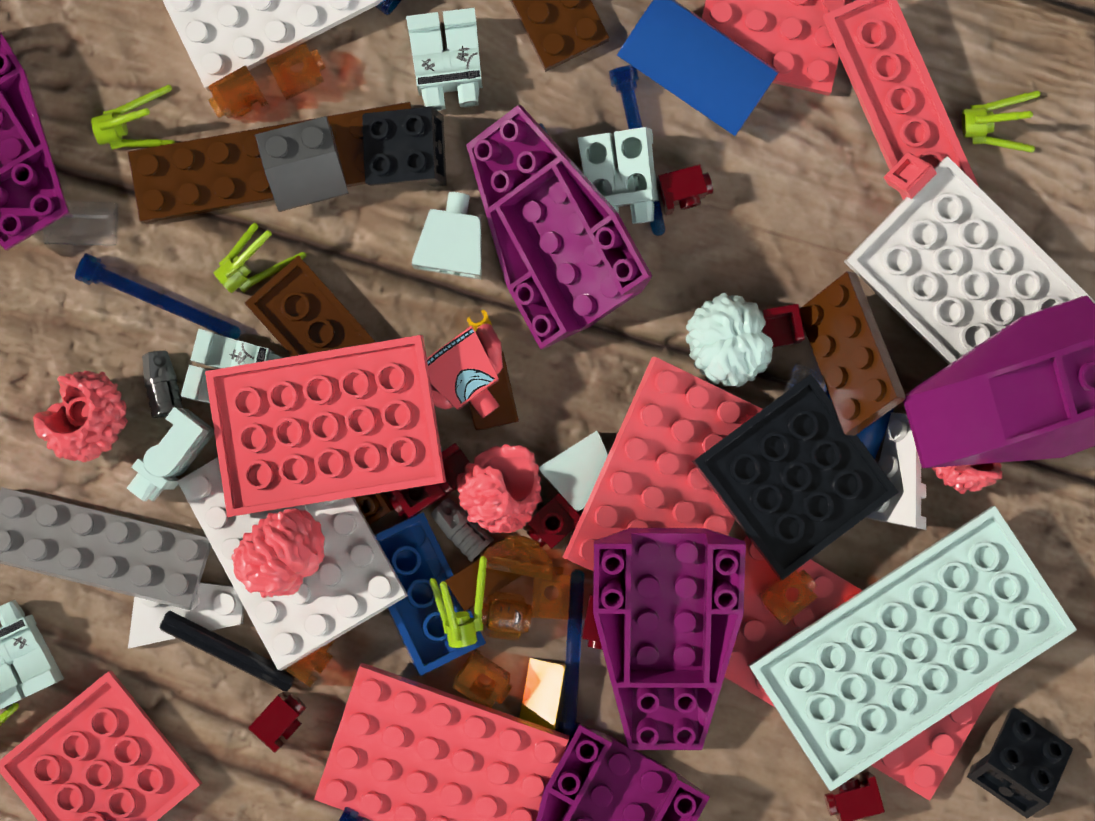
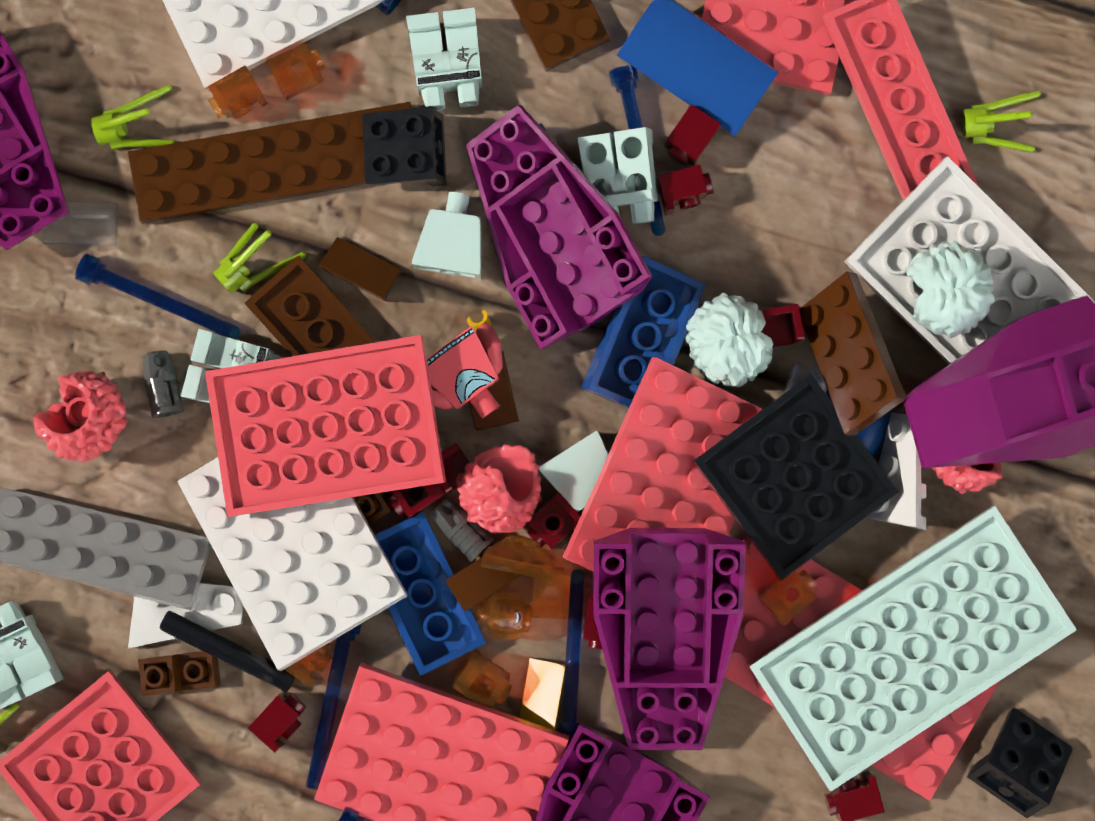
light aqua hips [127,407,214,501] -> none
coral hair [231,508,325,598] -> none
dark grey slope [255,116,349,212] -> none
lime plant [429,556,487,648] -> none
coral tile [883,151,937,199] -> none
none -> reddish brown slope [138,651,221,696]
none -> clear blue piece [306,623,362,790]
none -> reddish brown slope [319,237,401,301]
none -> blue slope [581,256,706,408]
none -> dark red brick [665,104,721,166]
none -> light aqua hair [906,241,995,338]

